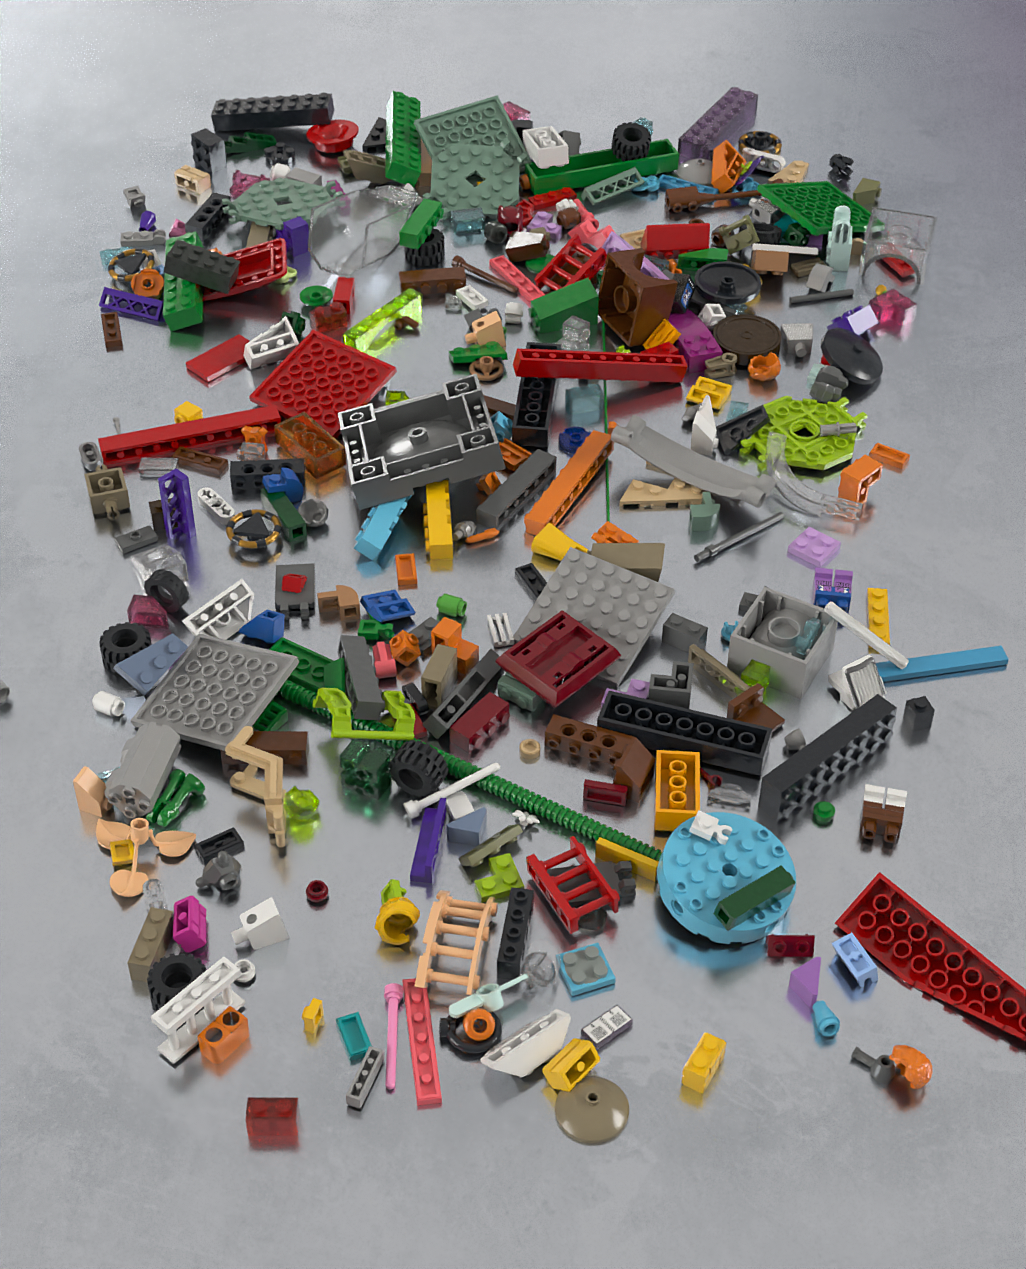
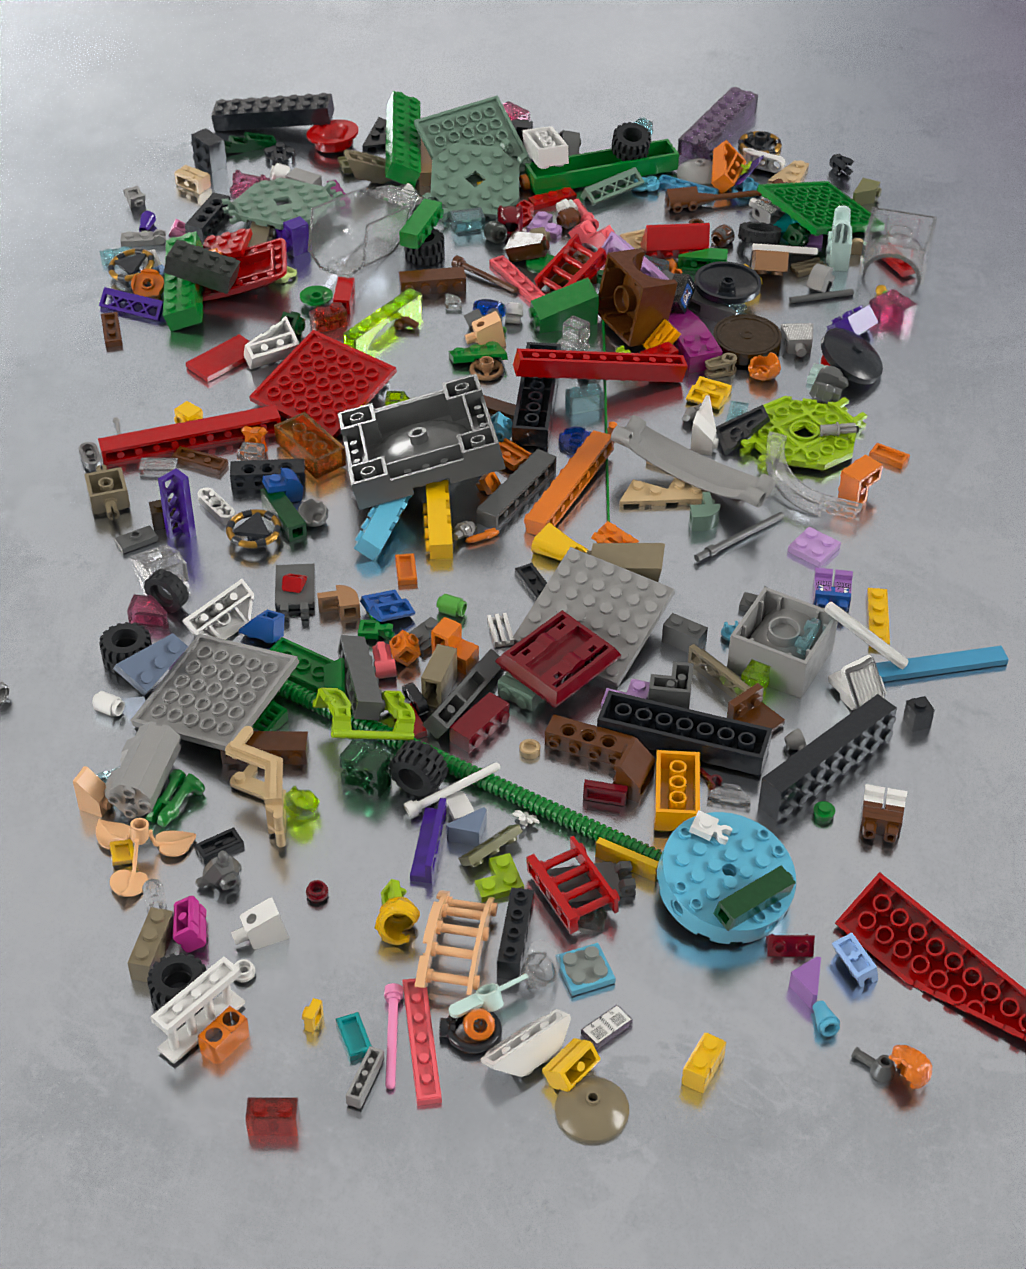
white plate [456,285,489,310] -> none
white brick [698,304,726,331] -> none
olive plate [719,214,760,255] -> none
none -> red plate [203,228,253,258]
none -> clear blue tile [472,299,506,317]

